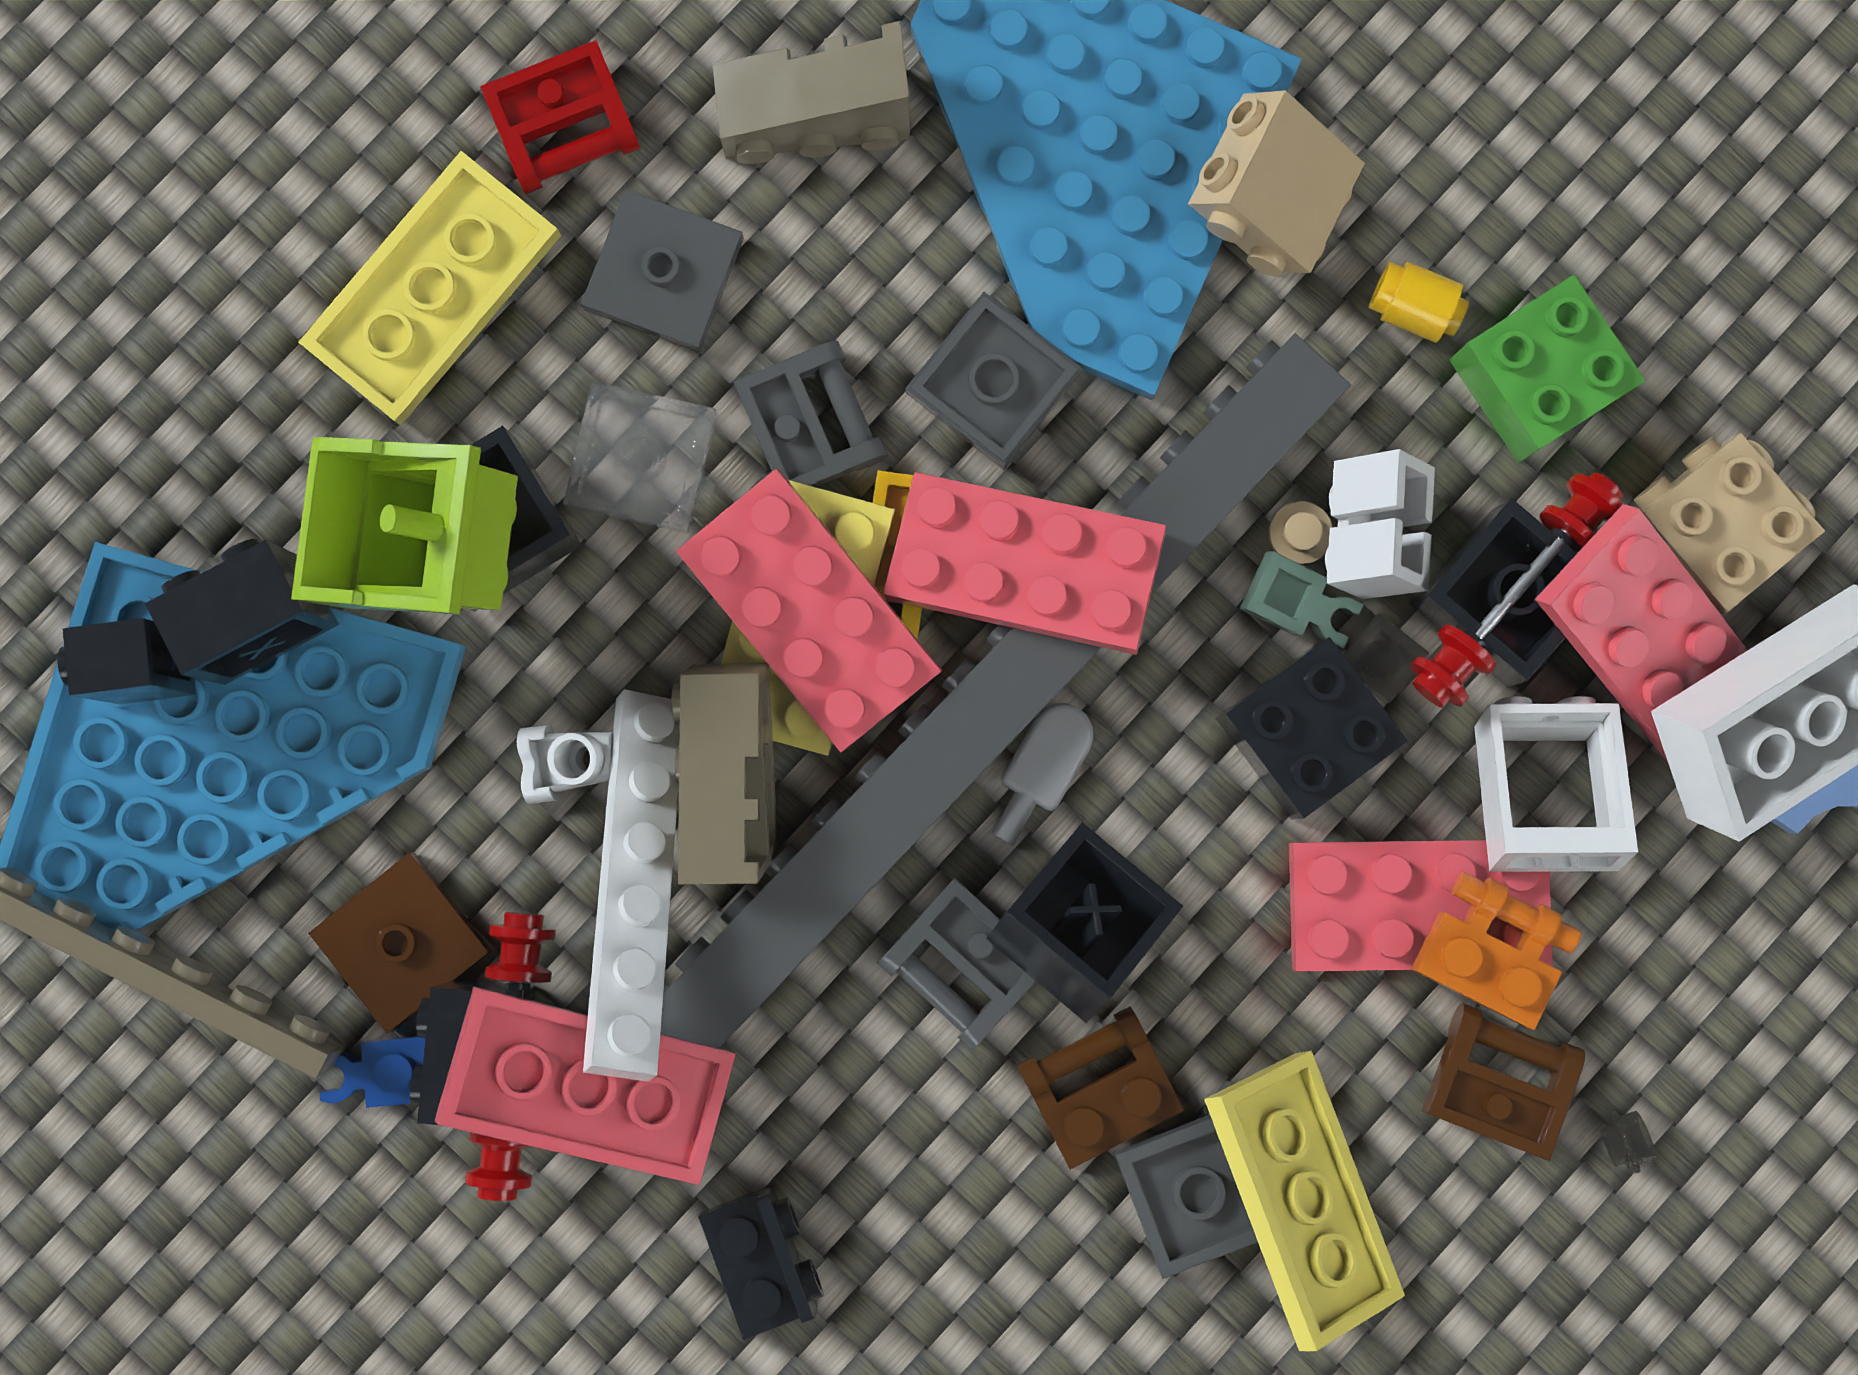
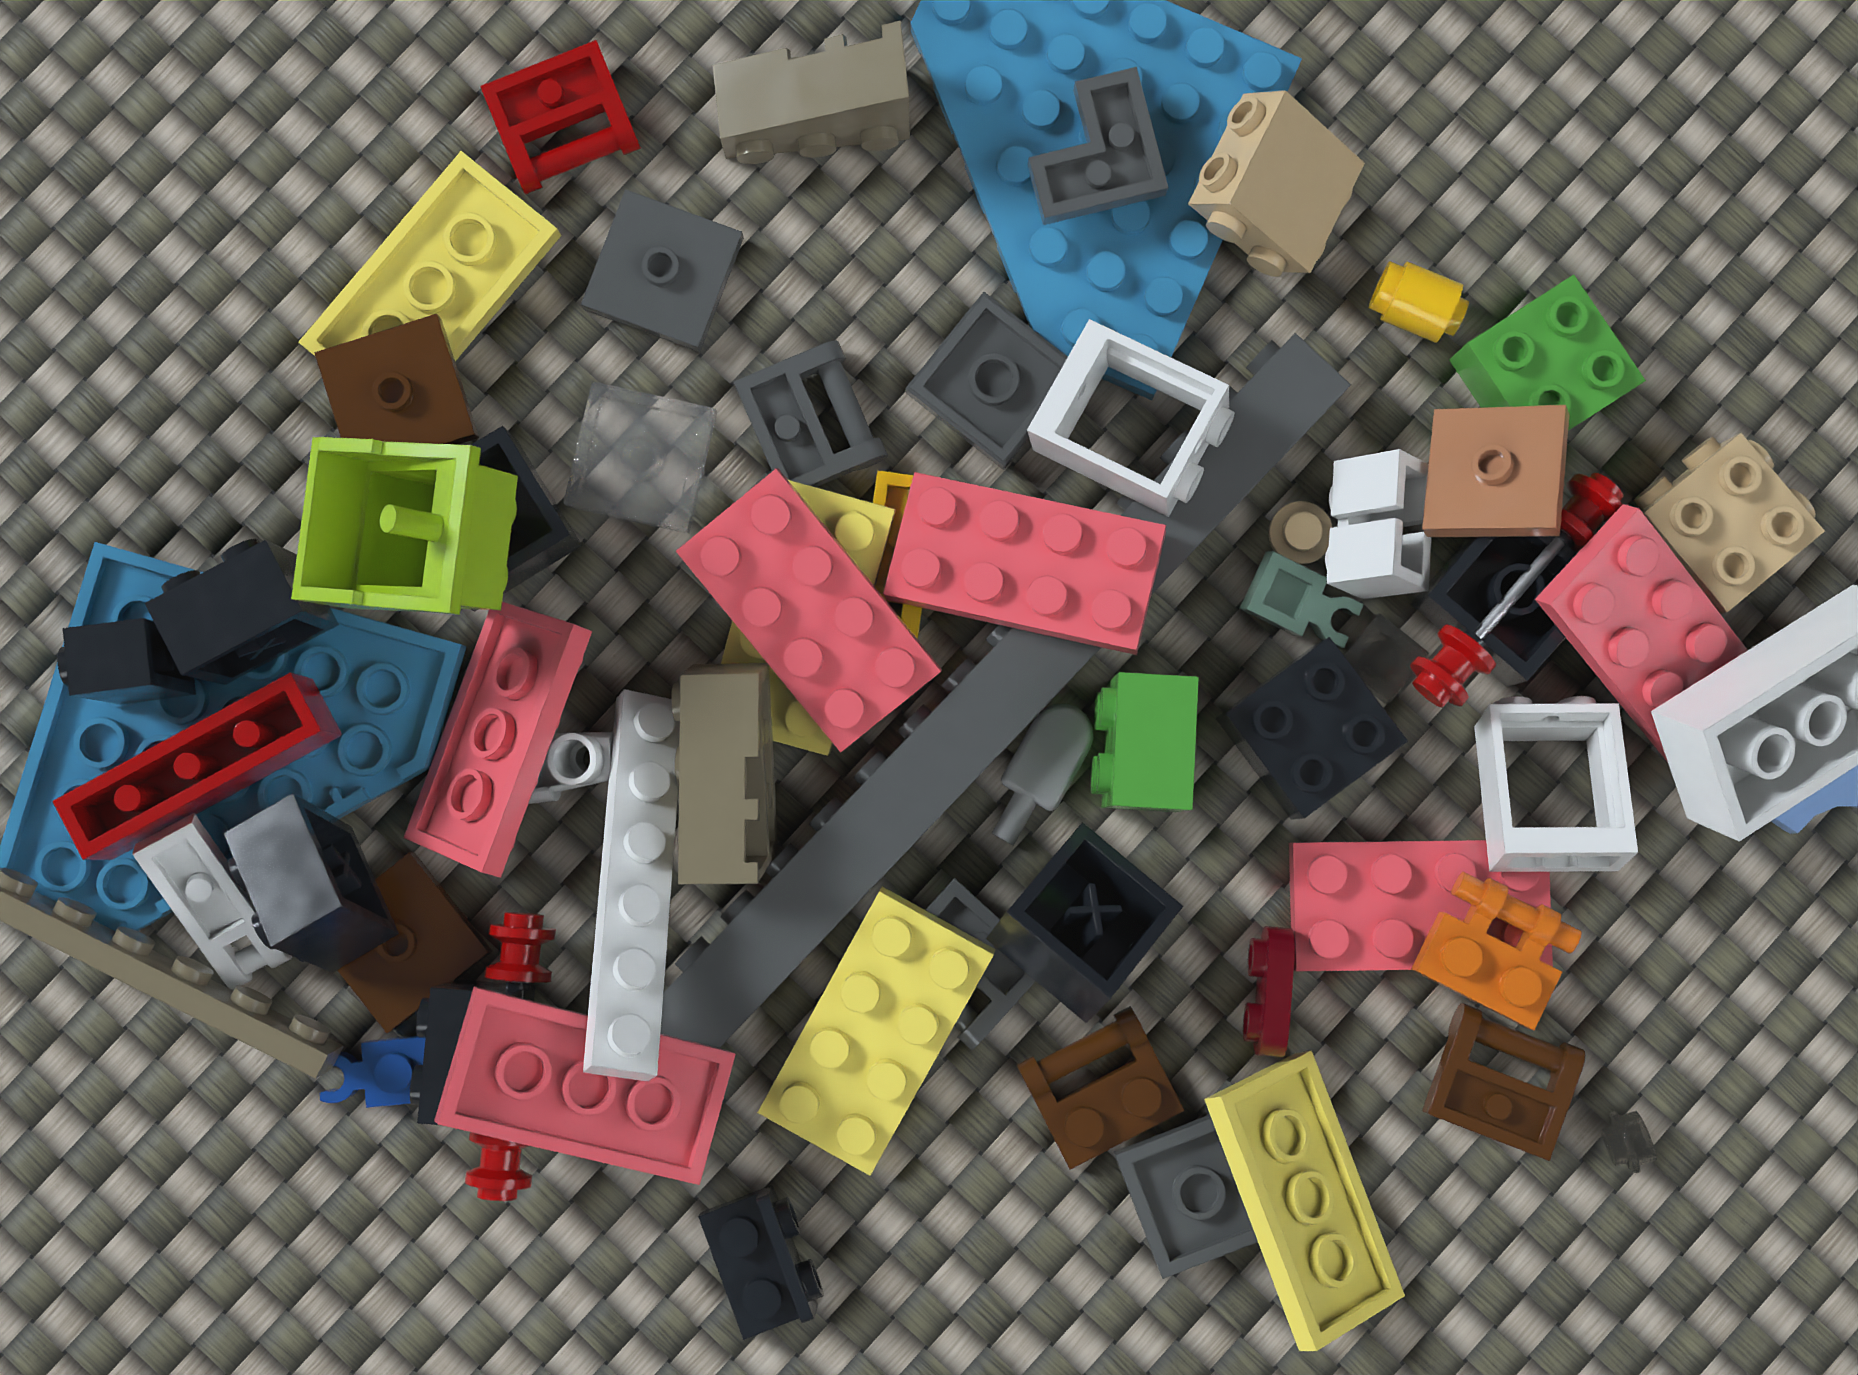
none -> red brick [52,672,342,860]
none -> white plate [132,813,292,990]
none -> black brick [224,793,399,973]
none -> reddish brown plate [314,314,479,445]
none -> coral plate [404,602,592,878]
none -> light yellow plate [757,886,996,1176]
none -> white window [1027,319,1235,517]
none -> dark grey plate [1028,67,1169,225]
none -> bright green brick [1091,672,1199,812]
none -> dark red plate [1243,926,1295,1058]
none -> nougat plate [1422,405,1570,537]

